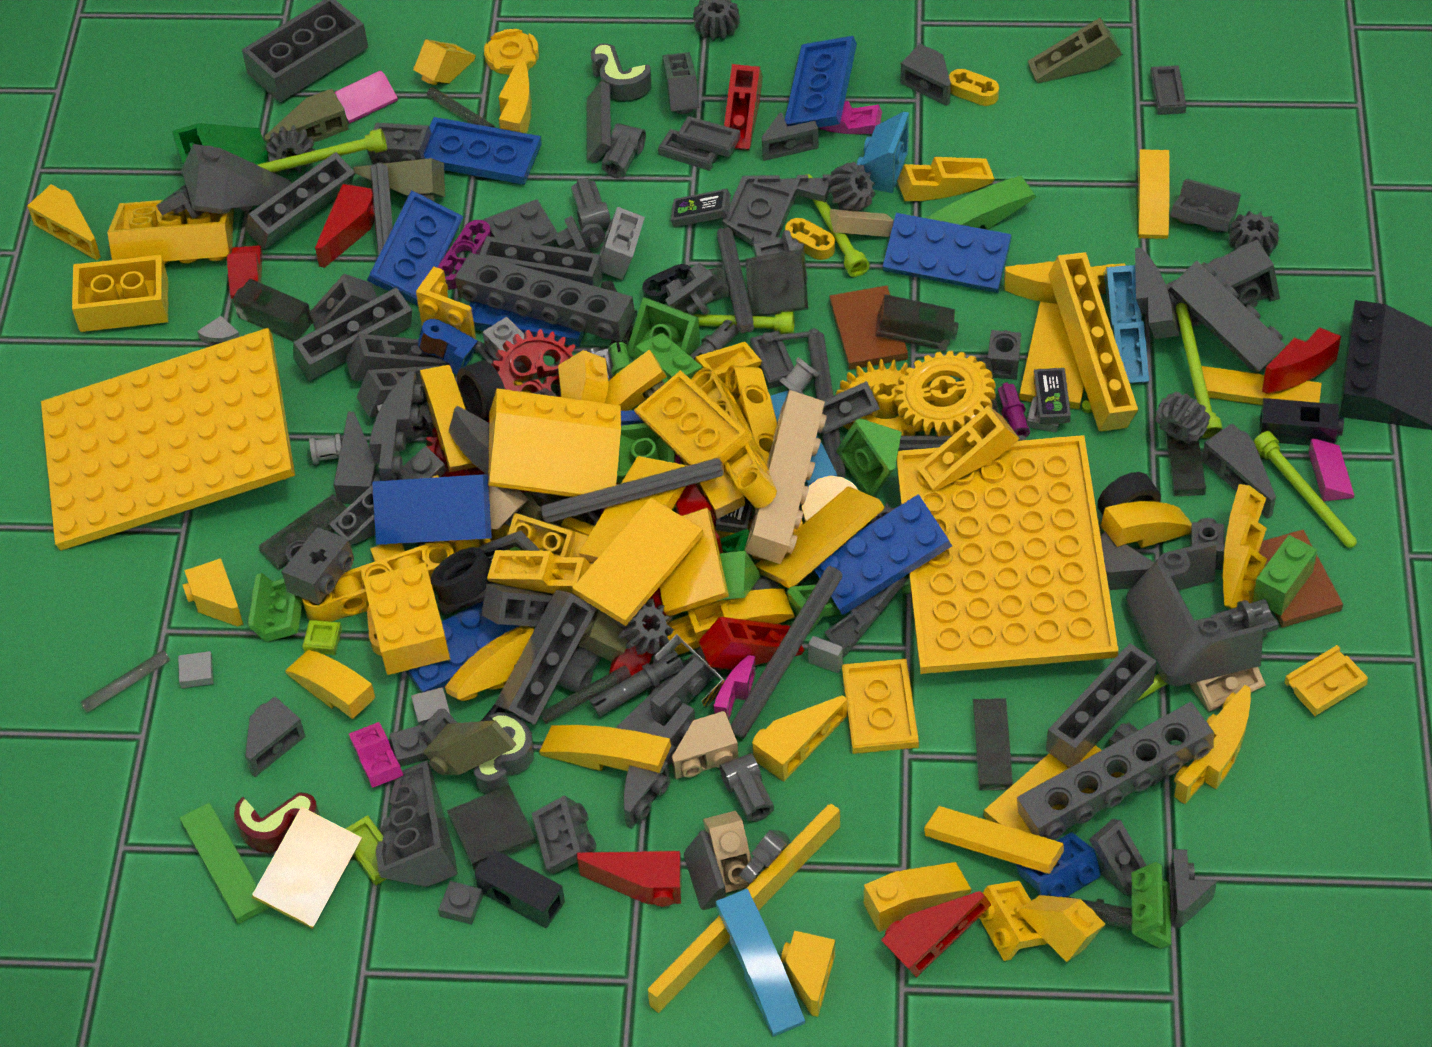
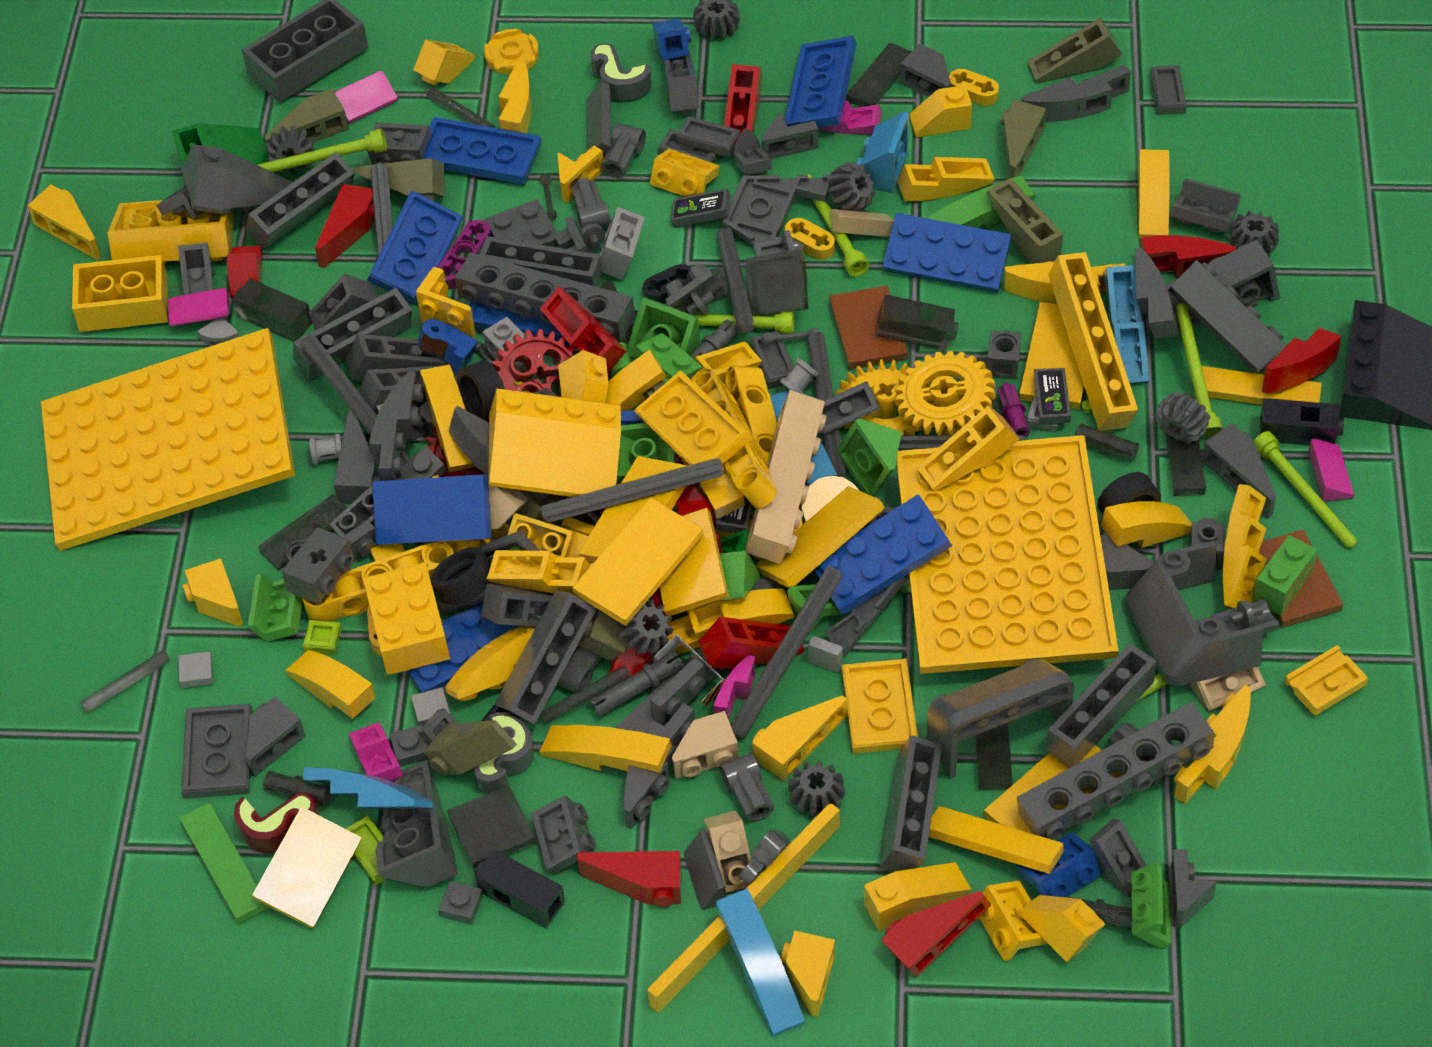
none -> dark pink slope [168,288,231,326]
none -> dark grey slope [178,243,215,295]
none -> dark grey tile [182,704,253,799]
none -> clear smoke pin [263,770,332,808]
none -> dark grey axle [301,334,410,466]
none -> dark azure slope [303,767,433,809]
none -> dark grey plate [343,520,378,563]
none -> clear smoke hinge [539,174,557,221]
none -> red slope [540,286,627,374]
none -> yellow slope [557,146,604,204]
none -> yellow bracket [650,149,720,197]
none -> blue brick [652,18,691,60]
none -> dark grey plate [733,129,772,176]
none -> dark grey gear [788,760,845,819]
none -> clear smoke tile [846,42,912,107]
none -> dark grey brick [880,735,942,872]
none -> yellow slope [909,85,972,138]
none -> dark grey windscreen [927,659,1074,779]
none -> olive slope [986,178,1063,264]
none -> olive slope [1000,99,1046,179]
none -> dark grey slope [1021,65,1131,122]
none -> clear smoke pin [1074,423,1139,462]
none -> red slope [1140,235,1236,279]

